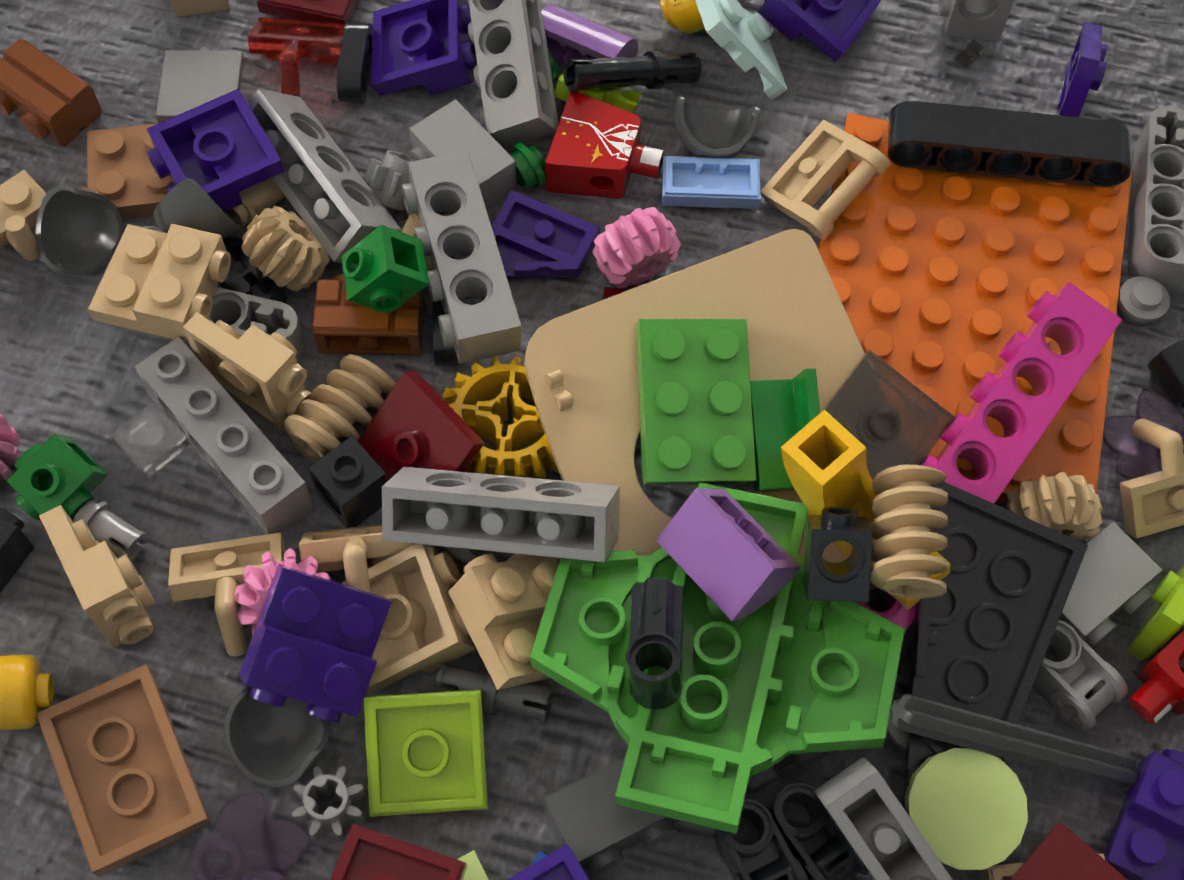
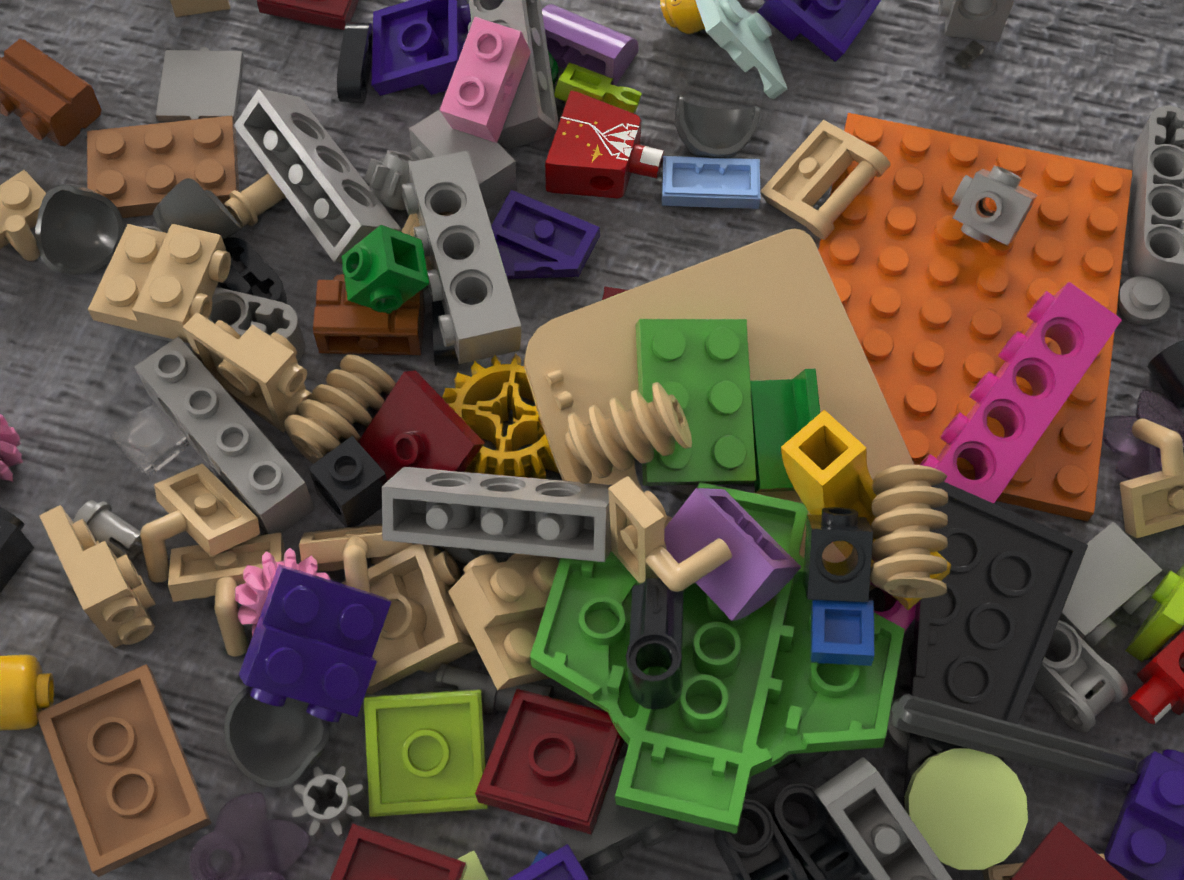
green brick [7,433,109,520] -> none
dark purple plate [146,89,285,212] -> none
tan gear [241,206,330,292] -> none
clear red plate [248,17,346,97] -> none
green plate [509,142,546,190] -> none
black pin [563,51,701,91] -> none
bright pink gear [592,207,681,289] -> none
clear smoke plate [821,350,954,480] -> none
black beam [888,101,1131,187] -> none
tan gear [1005,472,1103,544] -> none
dark purple wing [1057,22,1108,117] -> none
none -> tan plate [140,464,260,583]
none -> bright pink brick [440,17,531,143]
none -> dark red plate [475,689,624,835]
none -> tan piece [565,382,692,484]
none -> tan plate [608,476,732,592]
none -> blue plate [811,600,874,666]
none -> light grey brick [952,165,1038,246]

